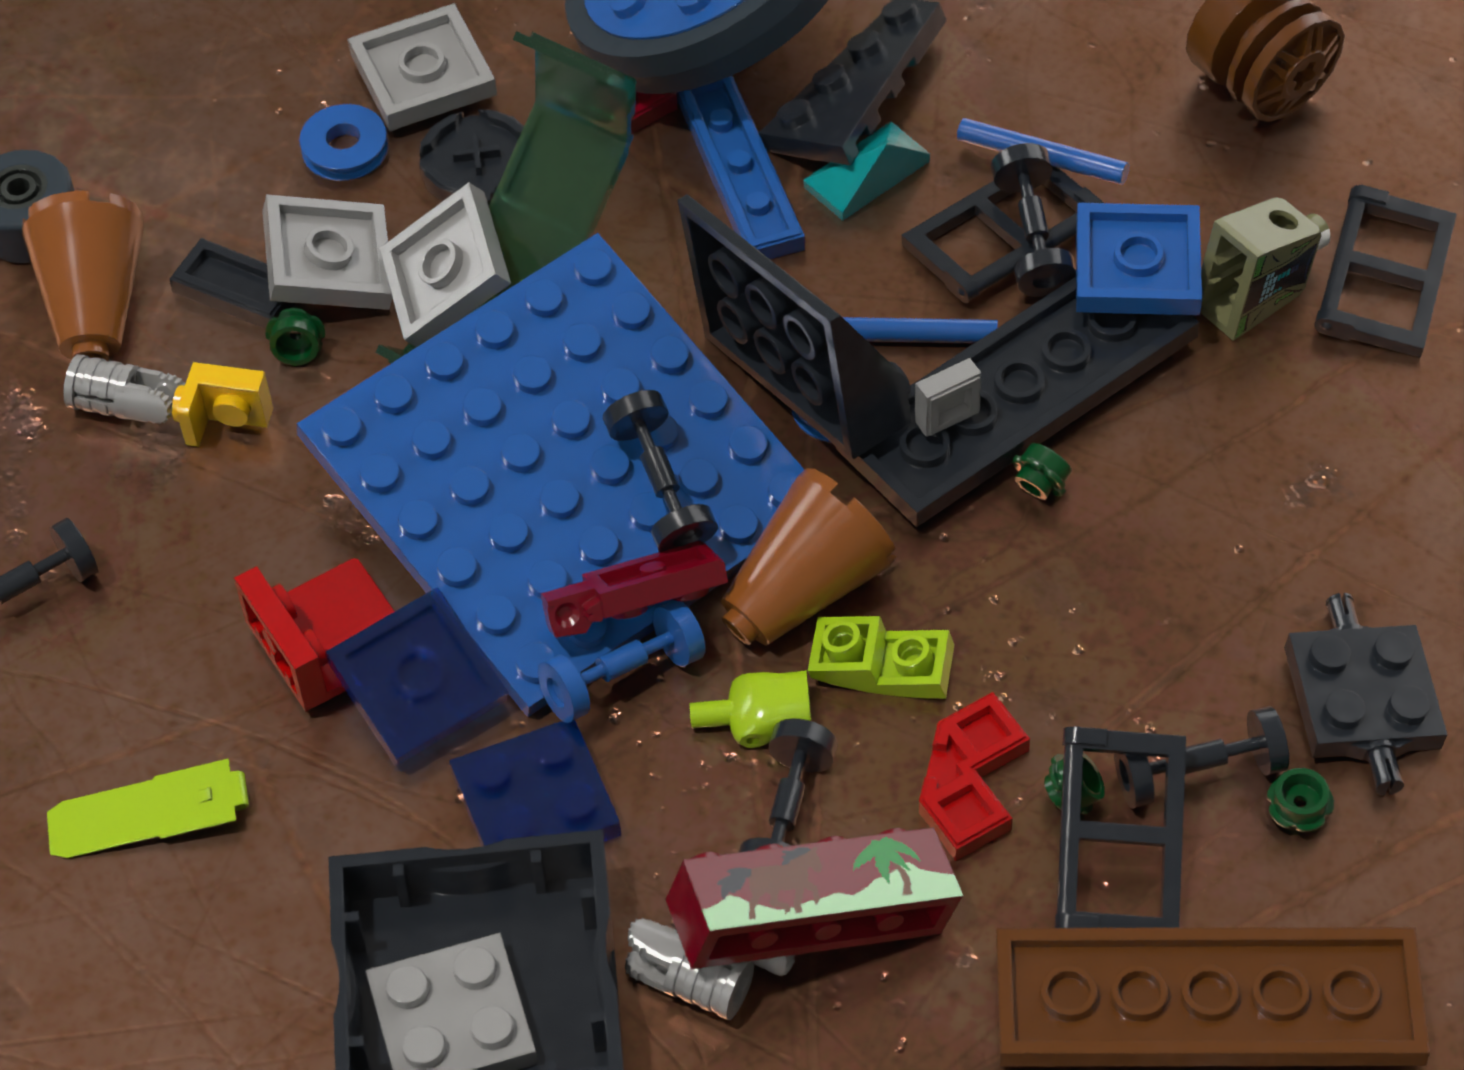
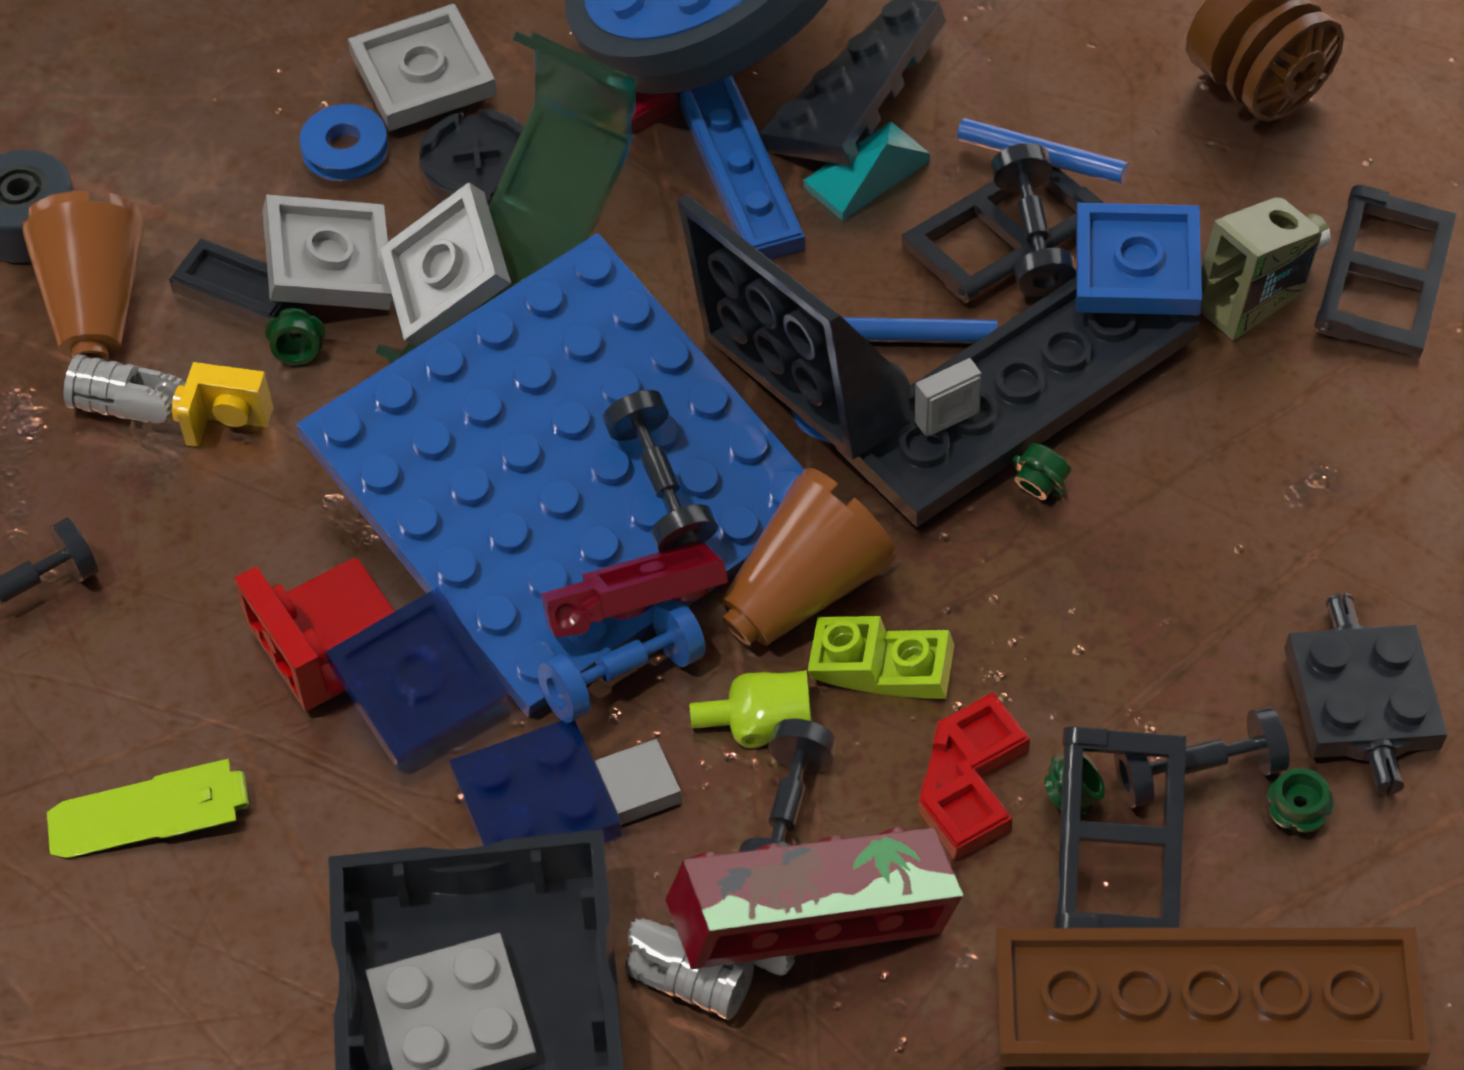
none -> light grey tile [595,739,682,825]

